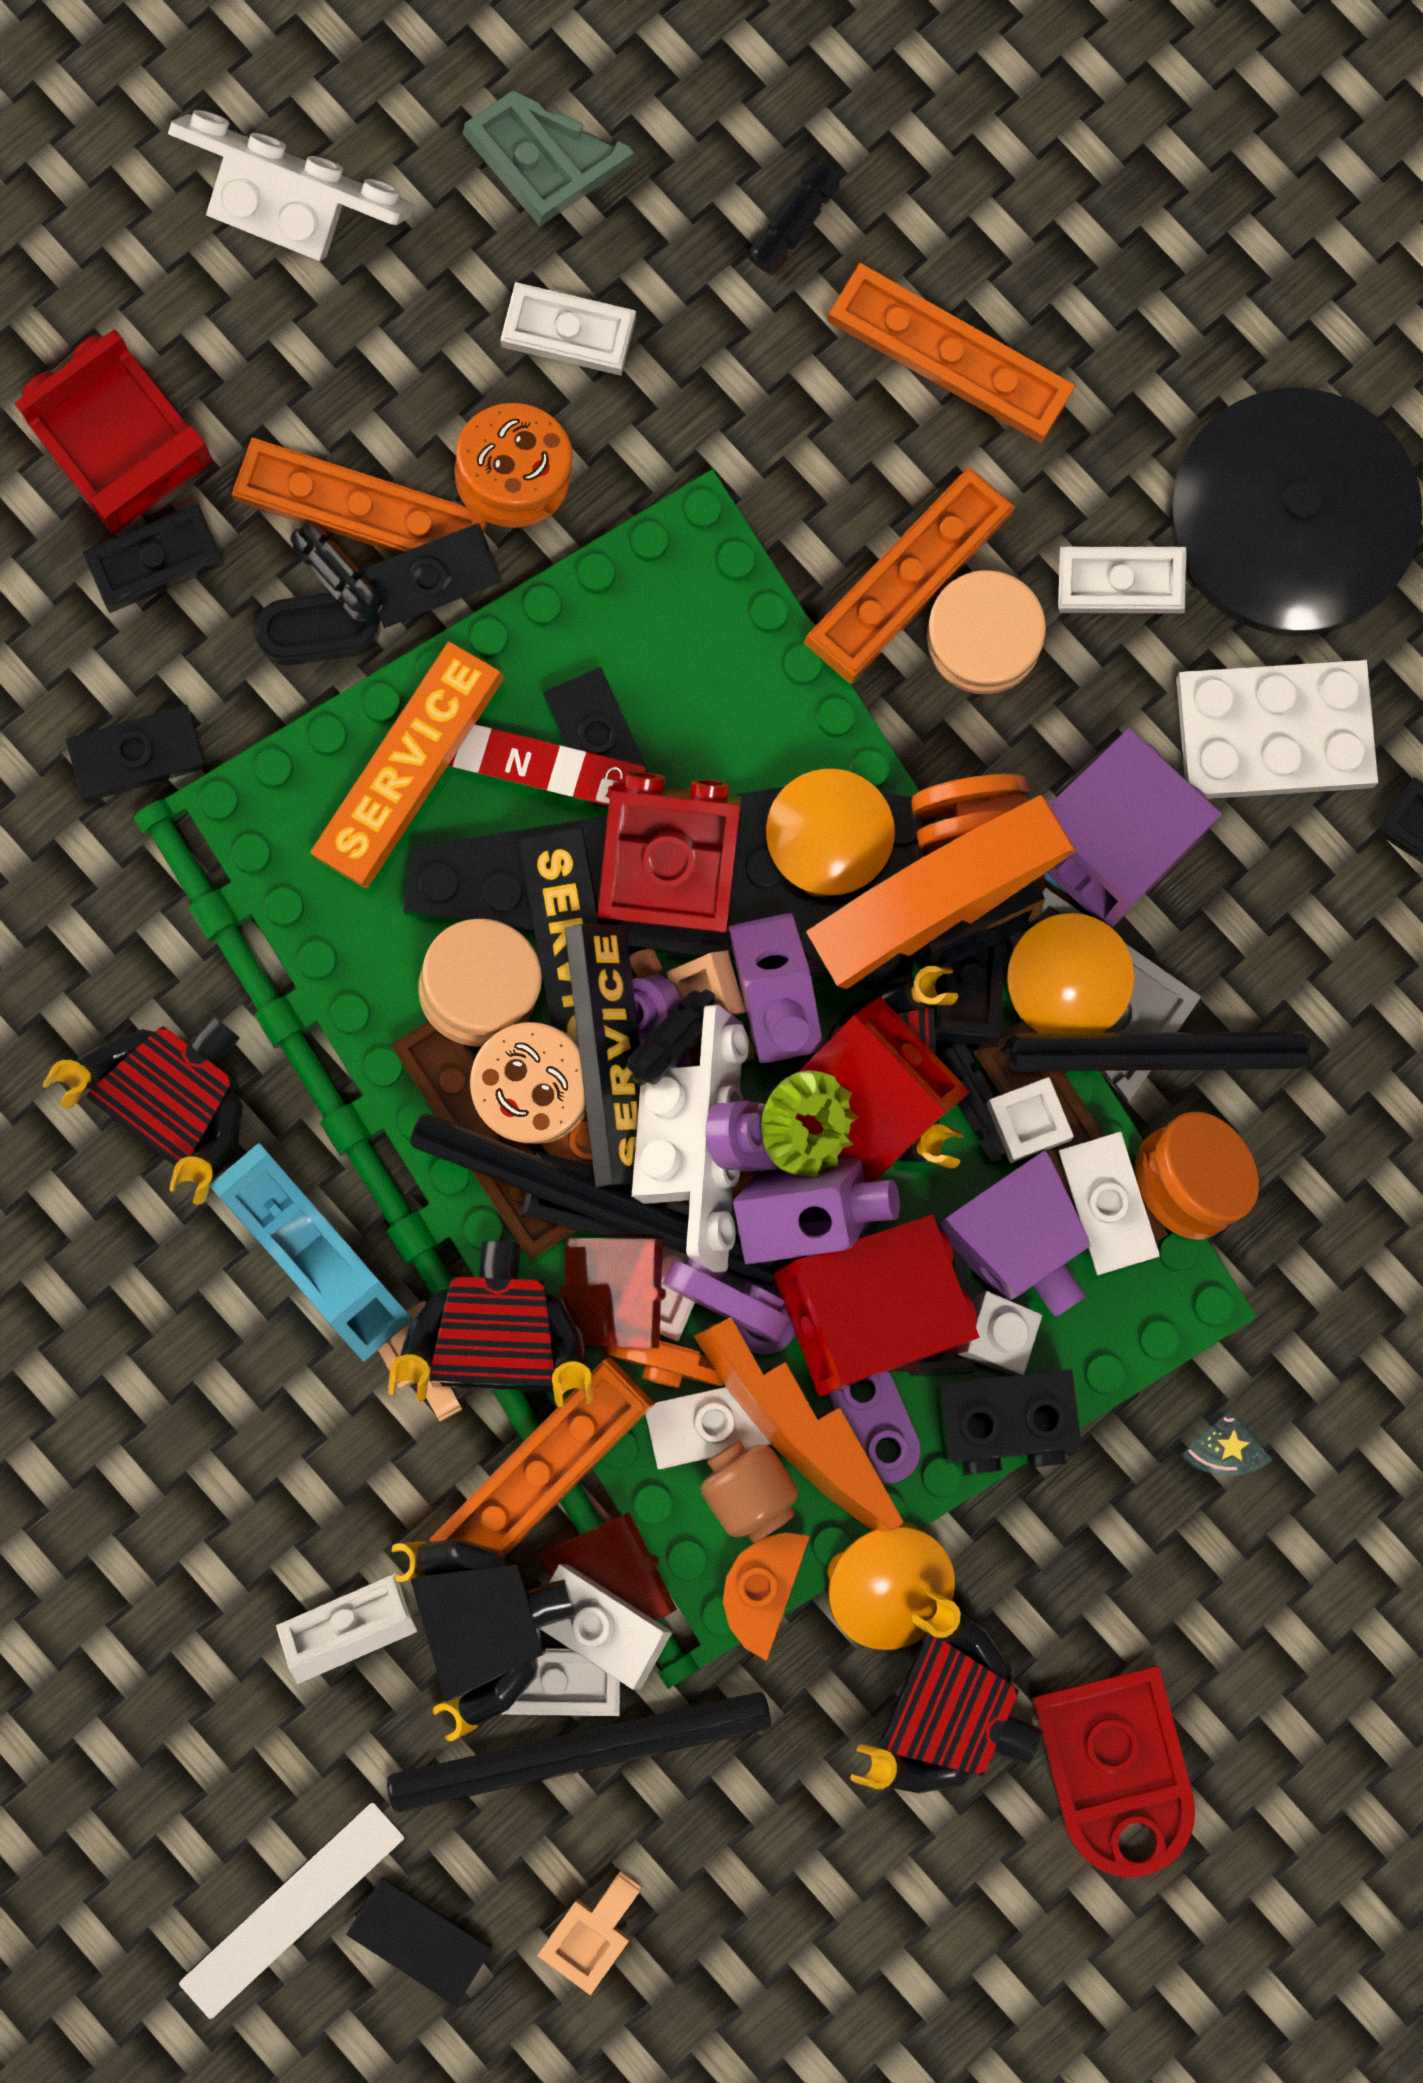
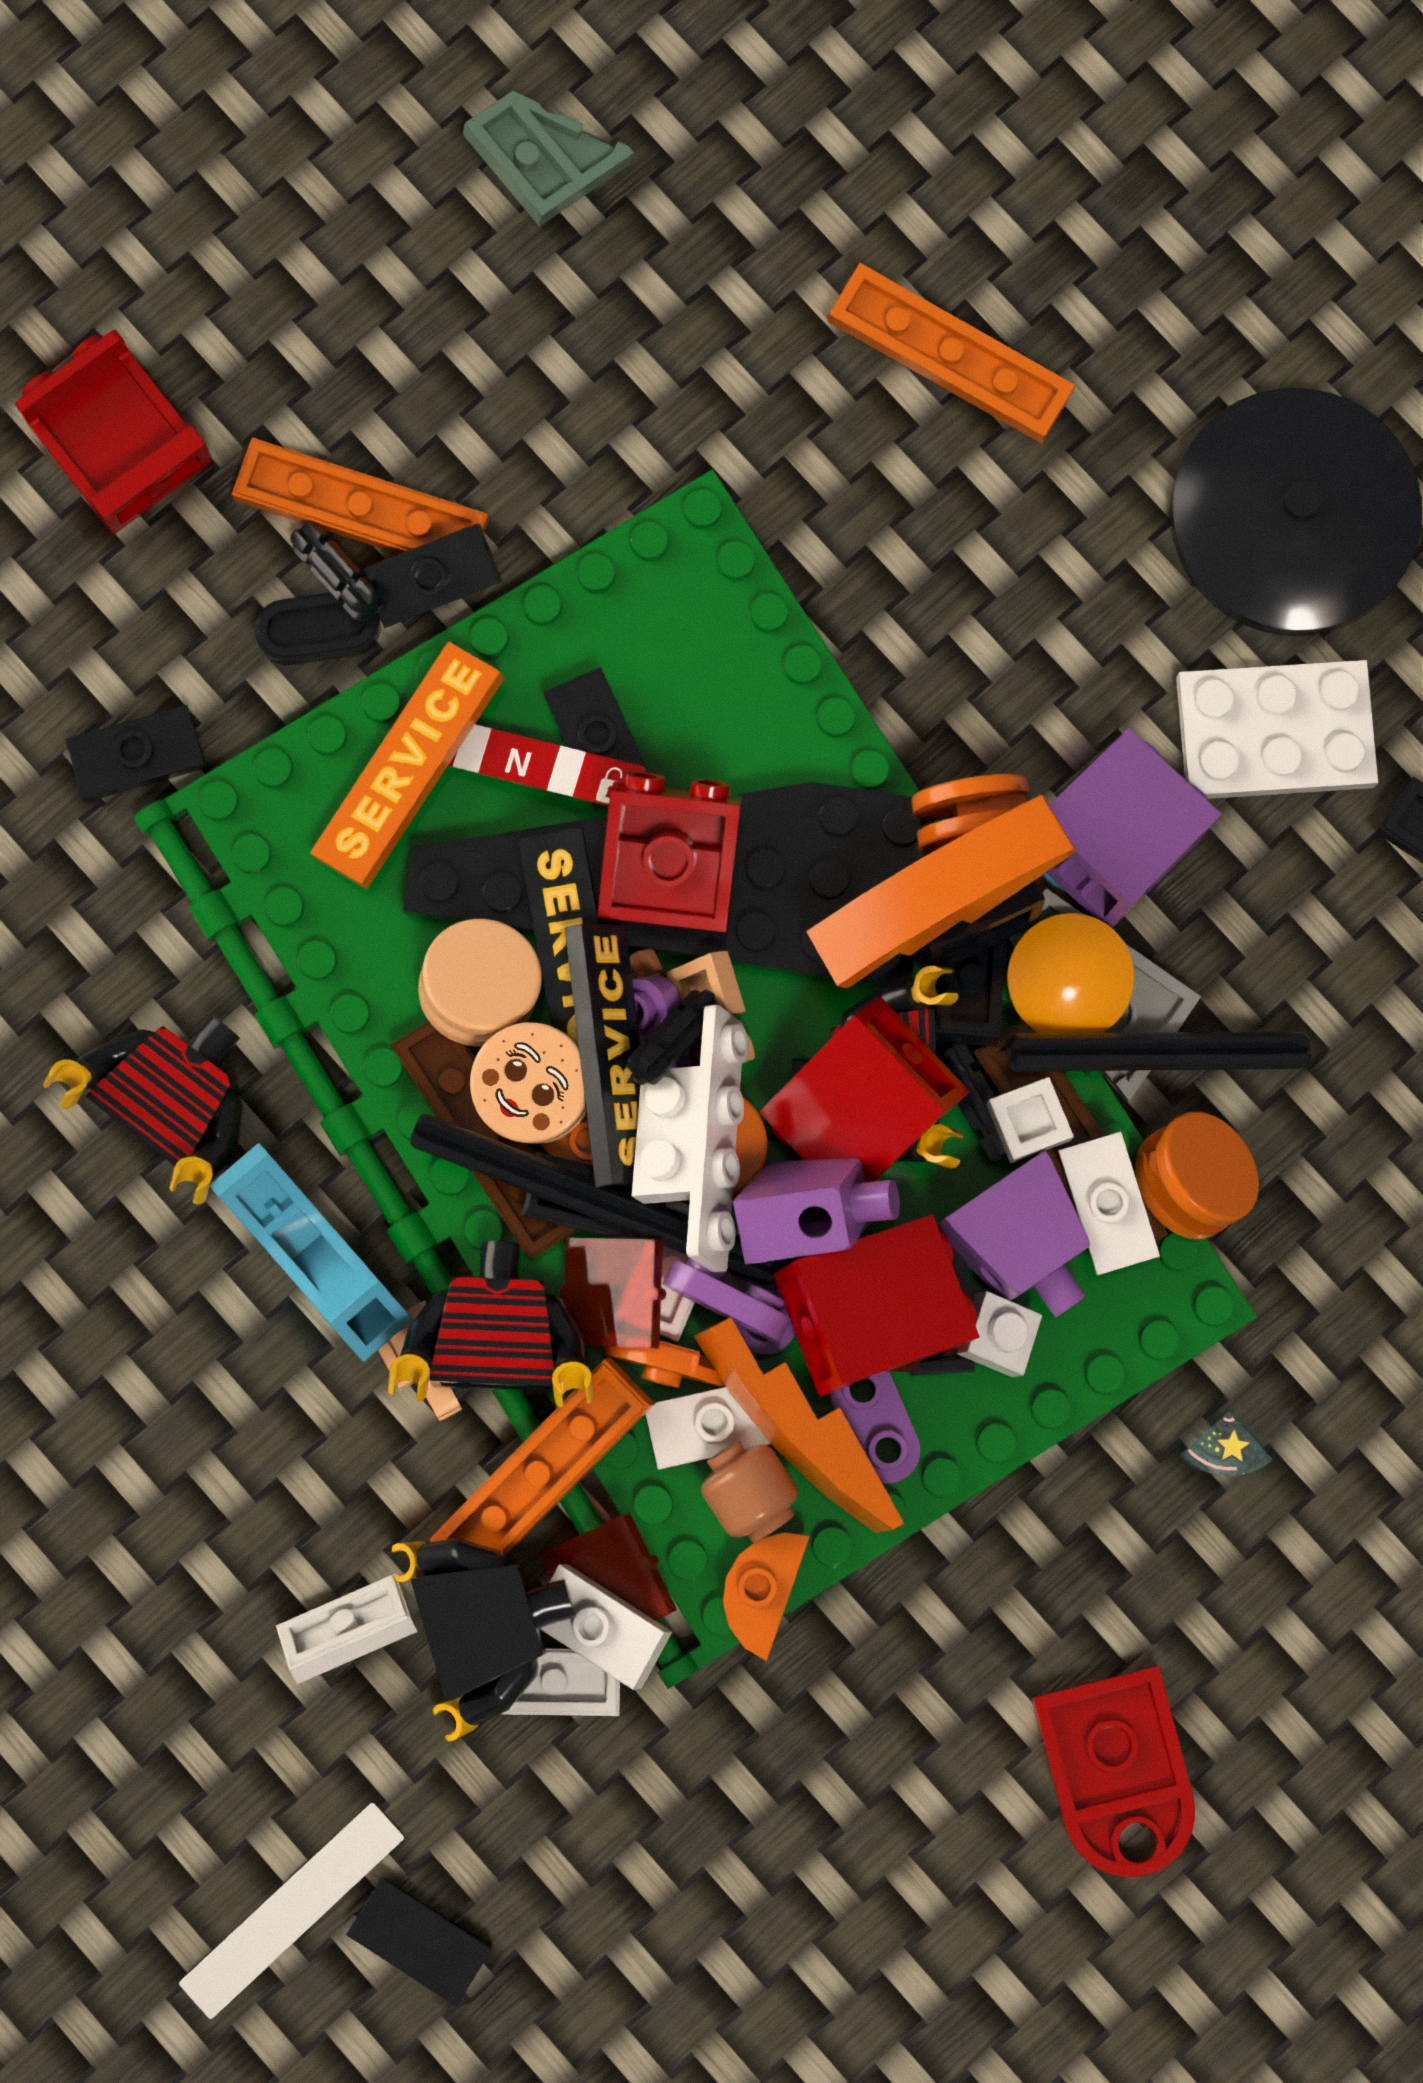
black plate [82,503,225,613] -> none
white bracket [168,110,414,261] -> none
black axle [387,1692,771,1812] -> none
orange head [455,403,573,528] -> none
white plate [500,282,636,376] -> none
light nougat plate [537,1871,642,1995] -> none
medium lavender plate [706,1101,782,1173] -> none
medium lavender torso [728,912,823,1063] -> none
black axle [749,162,840,275] -> none
lime gear [761,1070,859,1177] -> none
light orange dish [766,769,895,897] -> none
orange tile [804,467,1015,684] -> none
light orange dish [827,1522,955,1650] -> none
torso [850,1590,1043,1794] -> none
light nougat head [926,570,1046,694] -> none
black brick [937,1369,1082,1475] -> none
white plate [1058,547,1187,614] -> none

